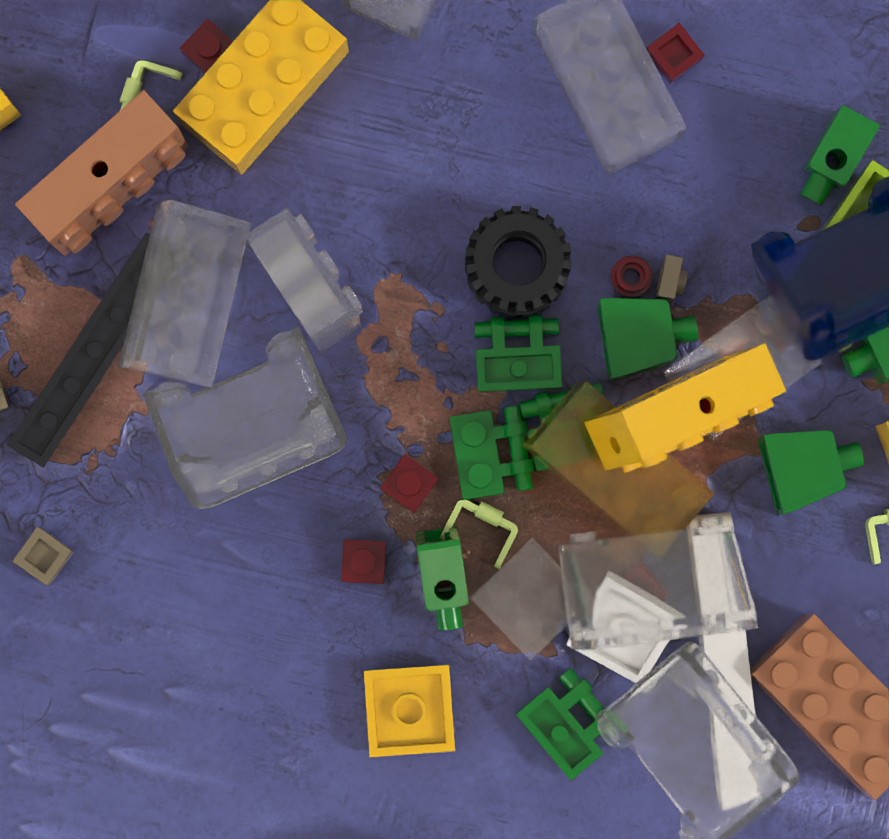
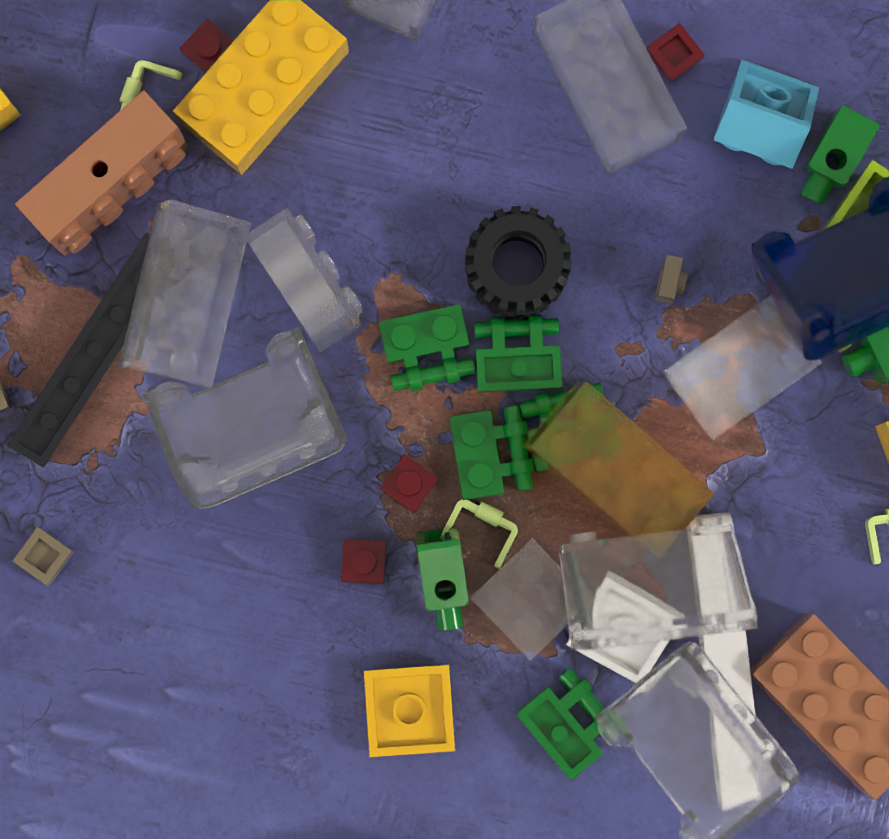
yellow brick [584,343,786,473] -> none
green torso [597,298,698,383] -> none
dark red plate [610,256,653,298] -> none
green torso [757,430,864,516] -> none
none -> green plate [379,304,476,392]
none -> medium azure slope [713,59,819,169]

